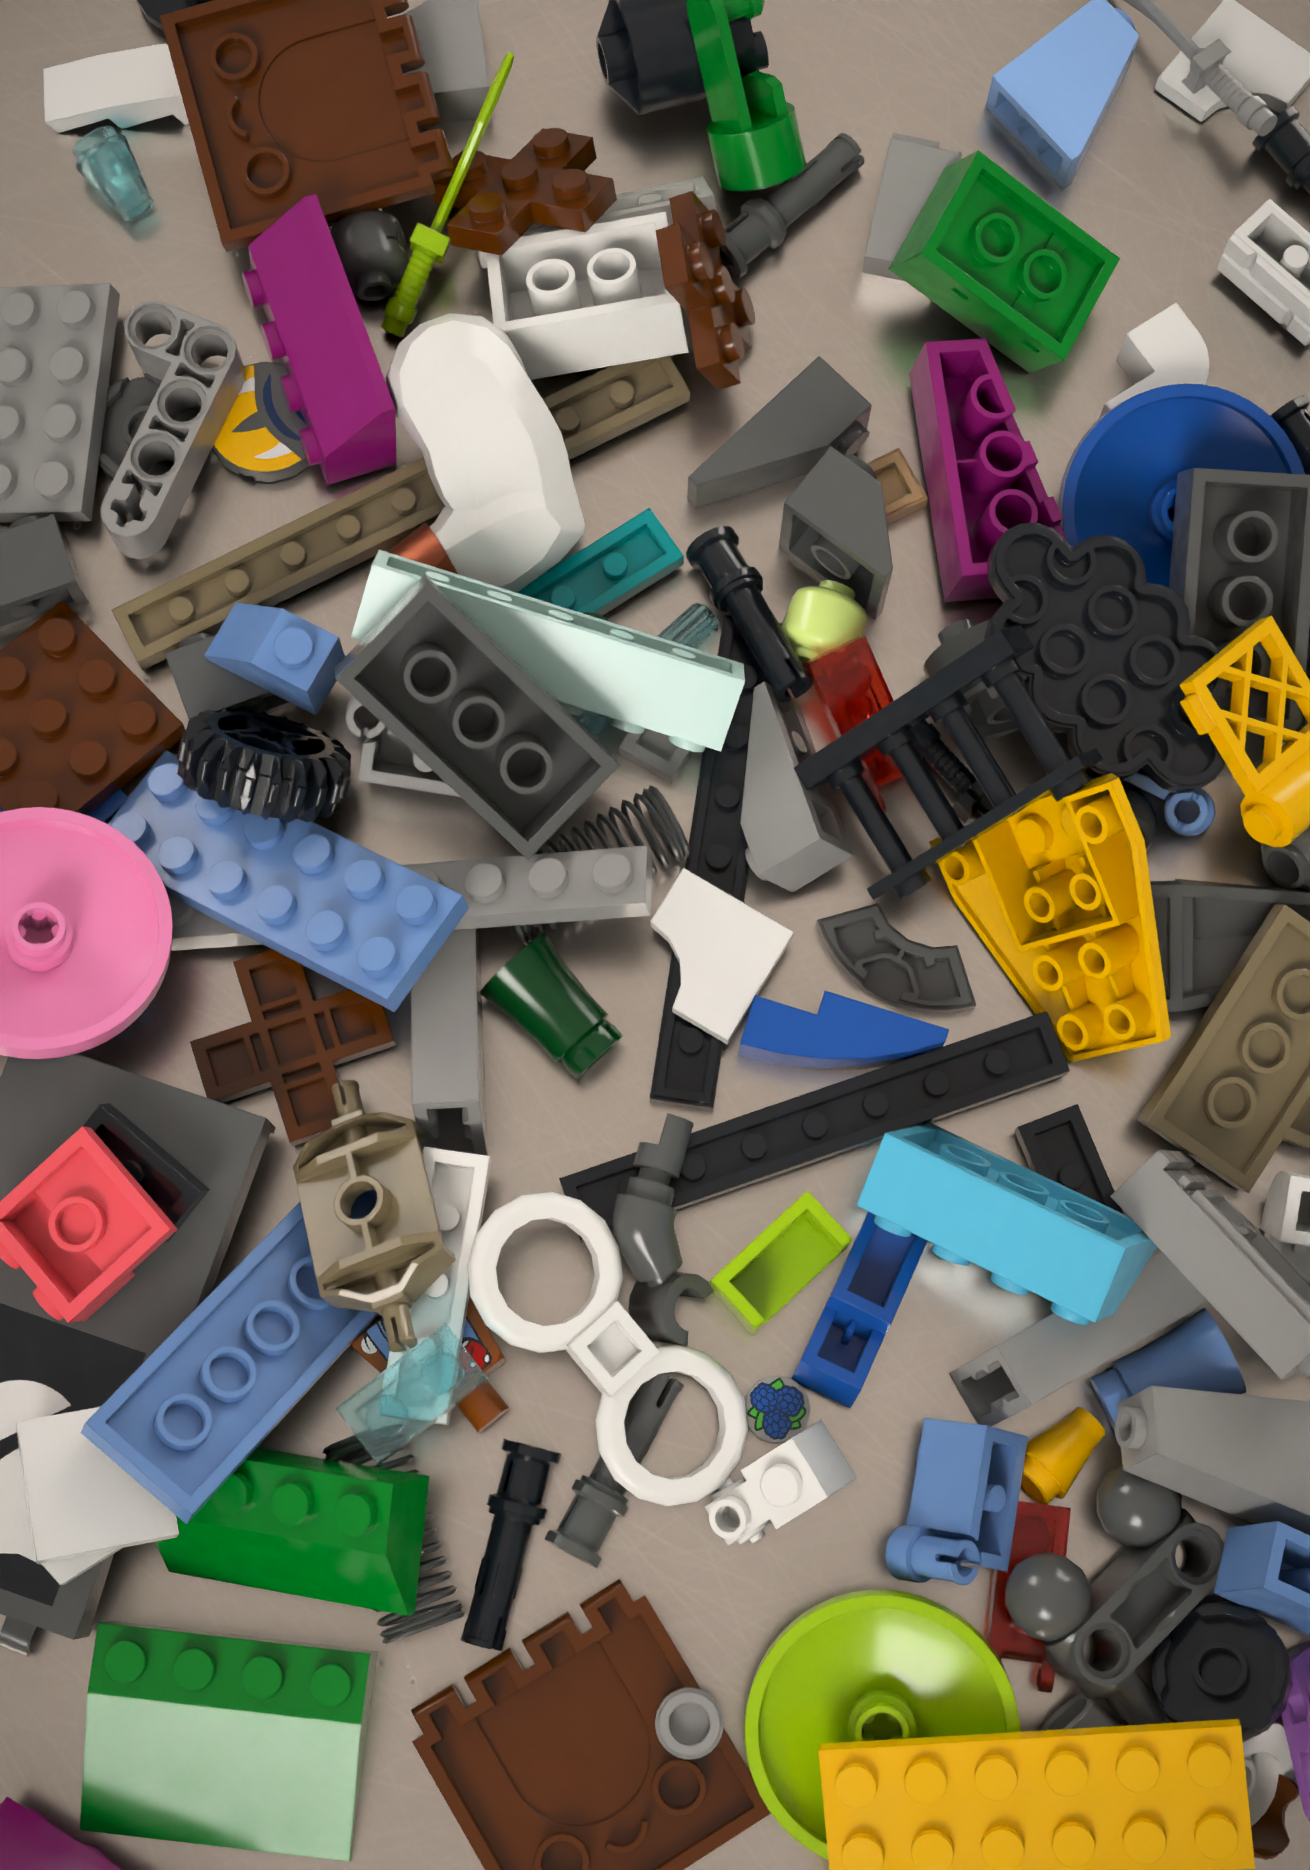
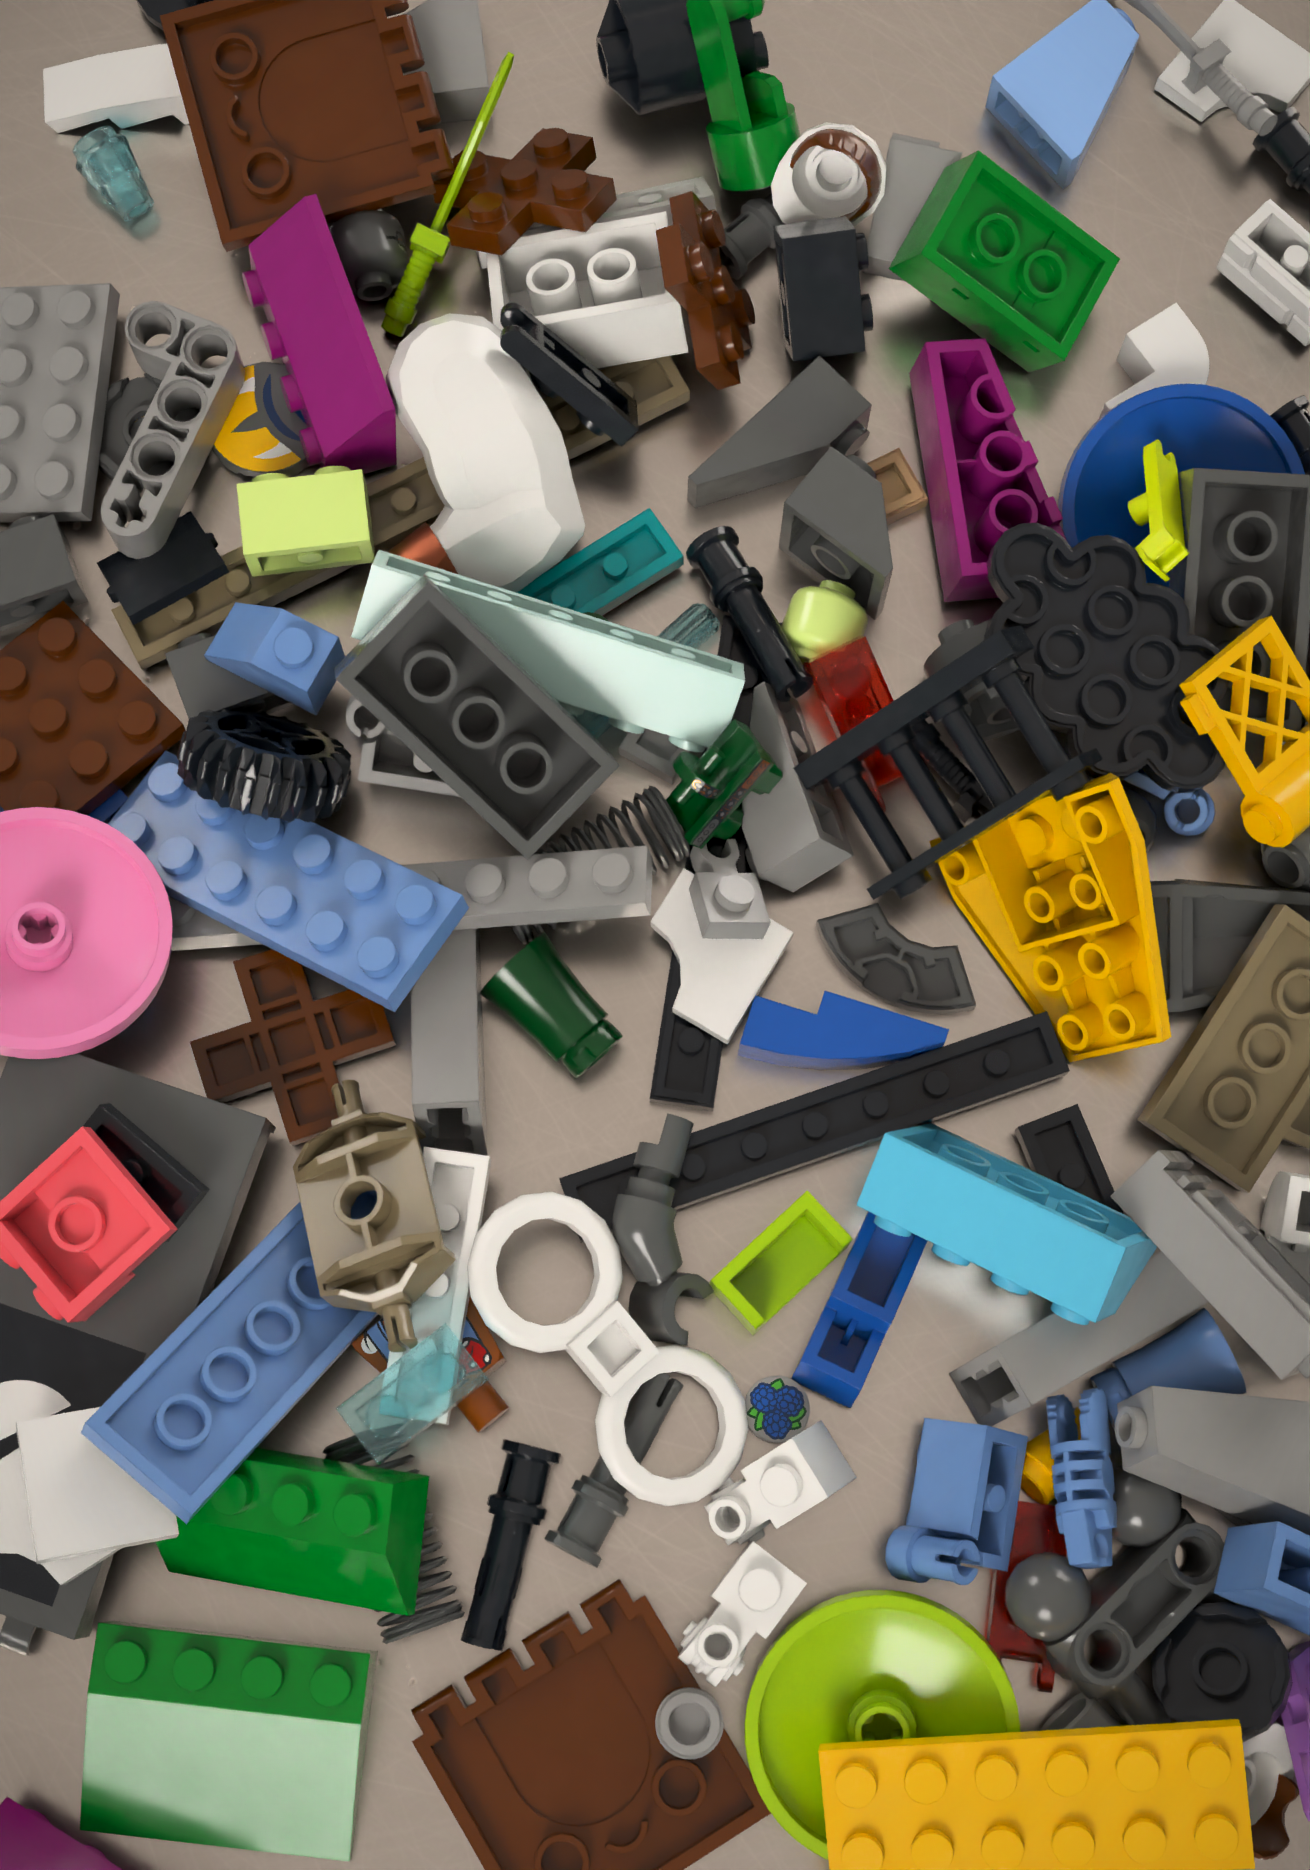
none -> black piece [97,511,229,625]
none -> yellowish green brick [236,466,375,577]
none -> black hinge [500,303,639,447]
none -> dark green hips [666,719,783,849]
none -> white brick [678,1541,807,1687]
none -> light grey plate [689,839,771,939]
none -> white piece [771,122,887,226]
none -> black brick [773,216,873,361]
none -> medium blue hinge [1046,1387,1117,1569]
none -> neon yellow piece [1128,439,1189,582]

